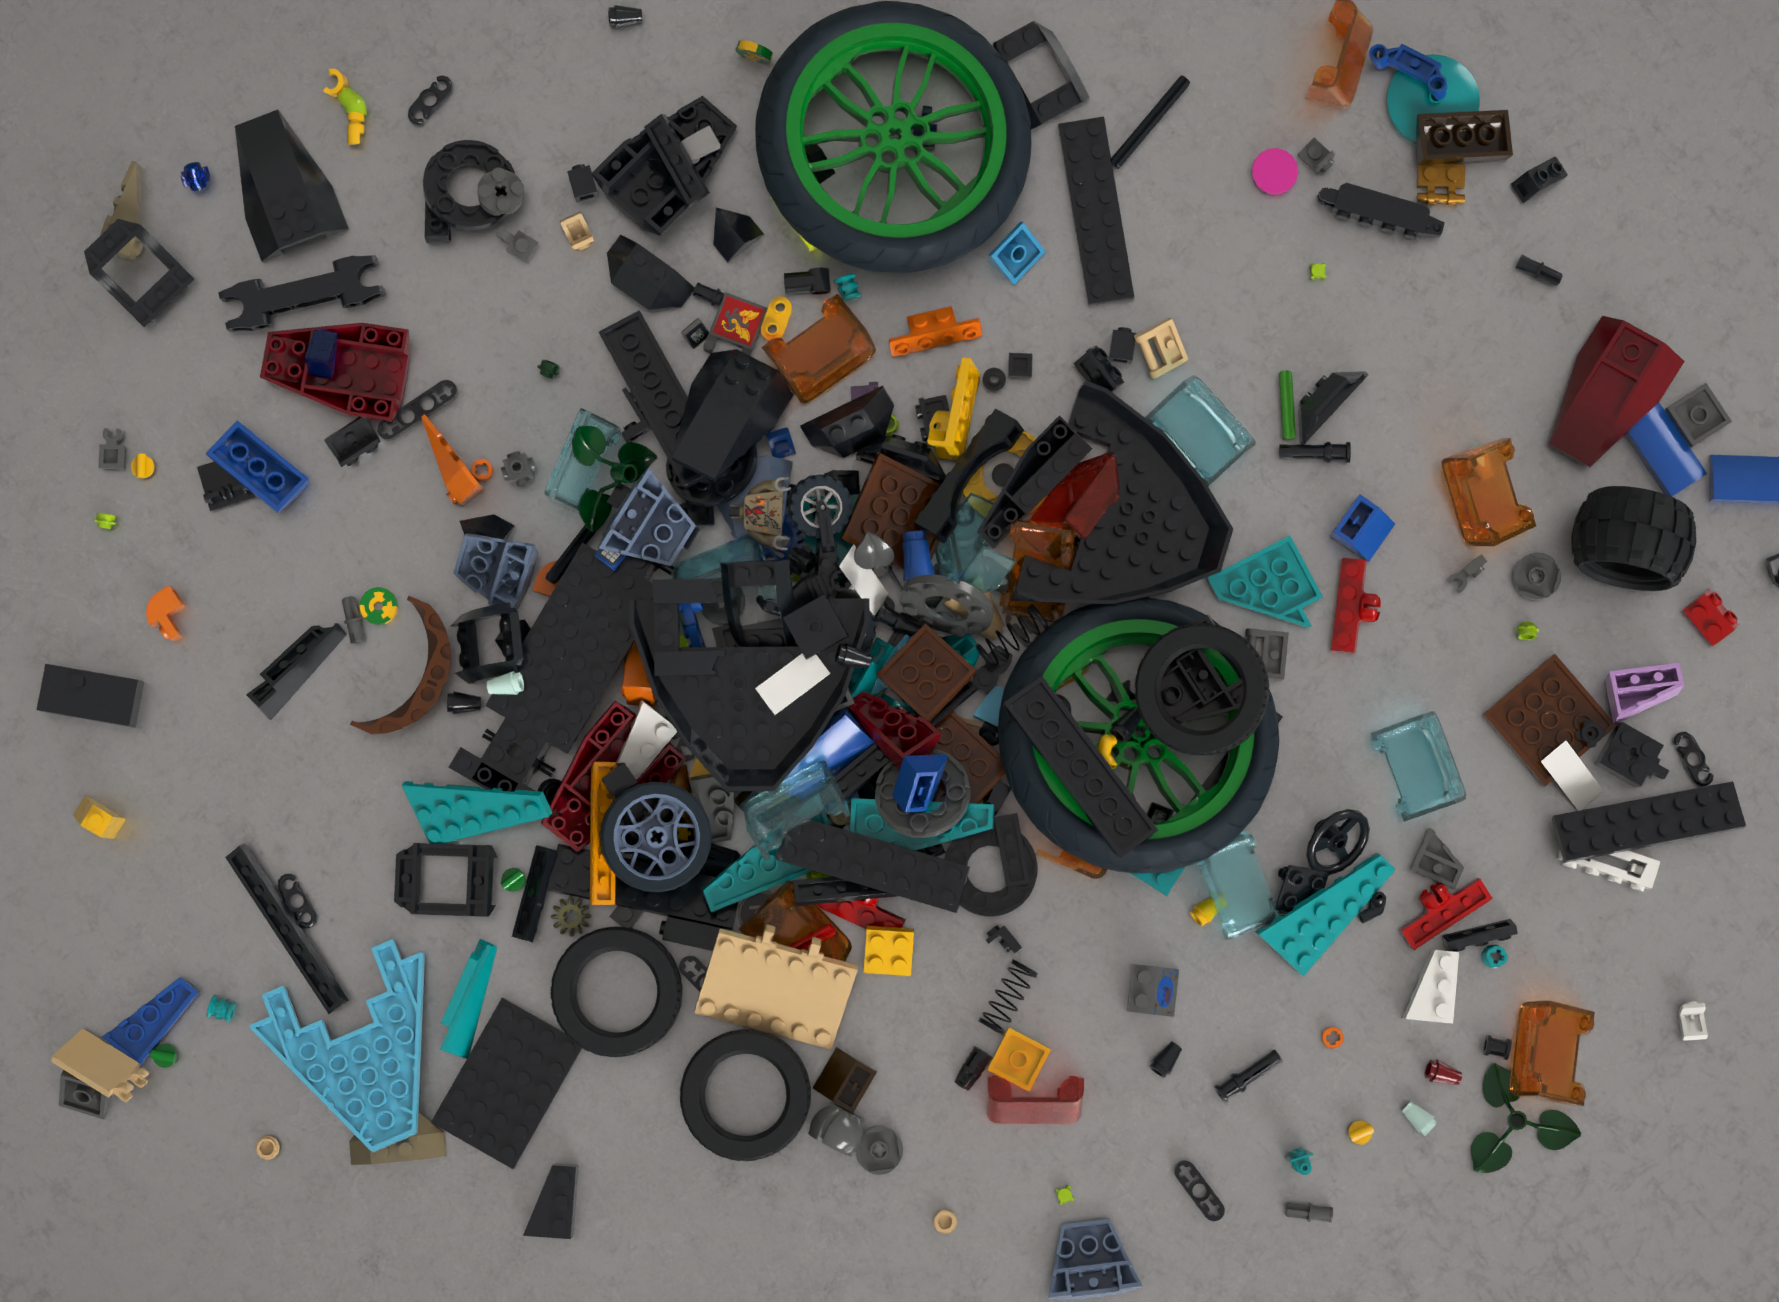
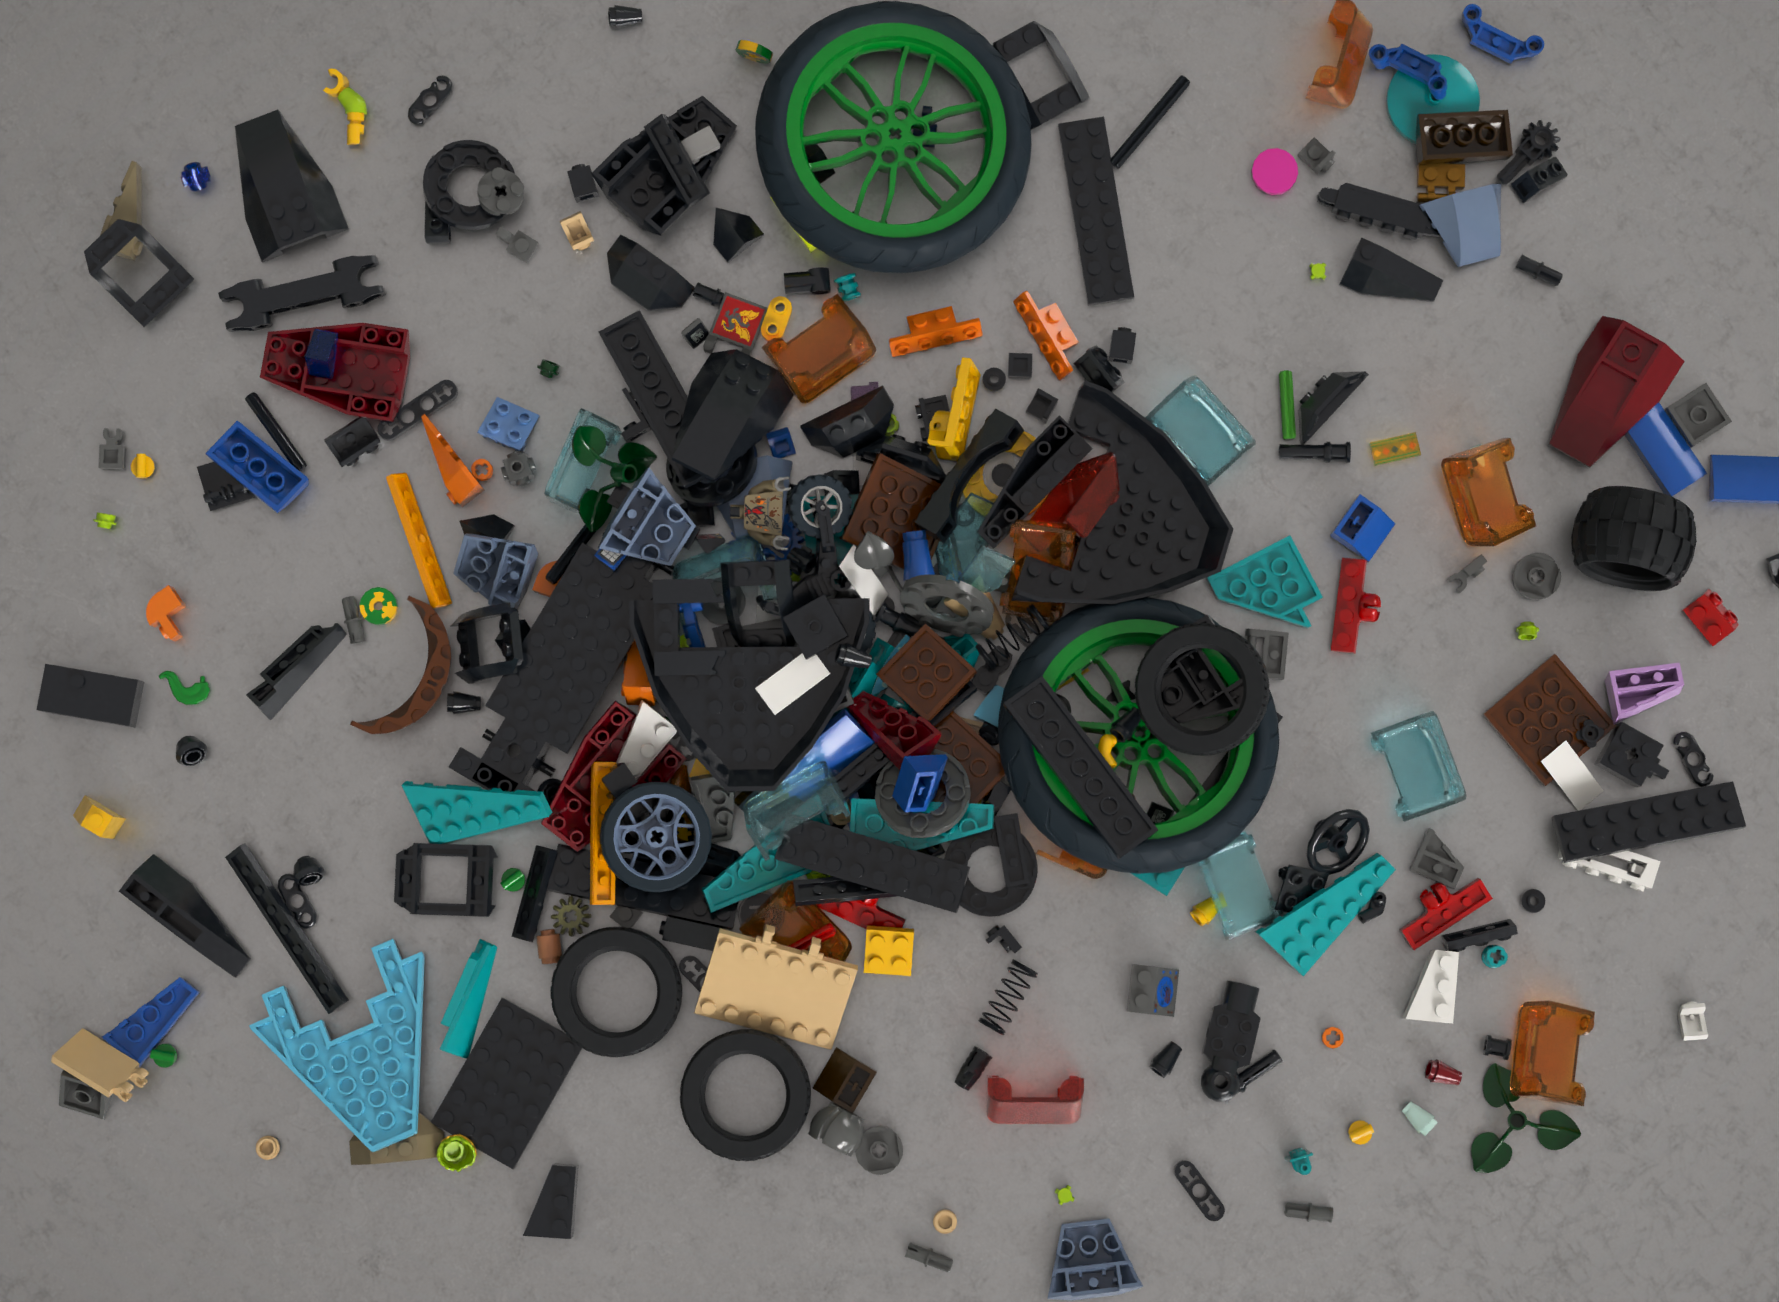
teal bush [206,995,237,1023] -> none
light aqua cone [487,671,524,695] -> none
yellow plate [987,1028,1051,1092] -> none
dark azure slope [988,221,1046,285] -> none
tan plate [1134,318,1189,379] -> none
none -> black wedge [119,854,251,978]
none -> green piece [159,671,210,705]
none -> black cone [176,736,207,766]
none -> black axle [245,392,307,471]
none -> black cone [293,856,325,886]
none -> light orange tile [386,473,452,608]
none -> lime hair [436,1134,477,1172]
none -> medium blue hinge [477,397,540,452]
none -> nougat brick [536,929,562,964]
none -> black slope [696,533,726,554]
none -> dark grey axle [905,1242,953,1272]
none -> orange bracket [1013,291,1079,380]
none -> black panel [1026,388,1059,424]
none -> black brick [1201,981,1261,1102]
none -> black wedge [1339,238,1443,302]
none -> clear yellow tile [1369,432,1421,466]
none -> sand blue wedge [1419,184,1501,267]
none -> blue plate [1462,4,1544,64]
none -> black gear [1497,120,1561,185]
none -> black plate [1521,889,1545,913]

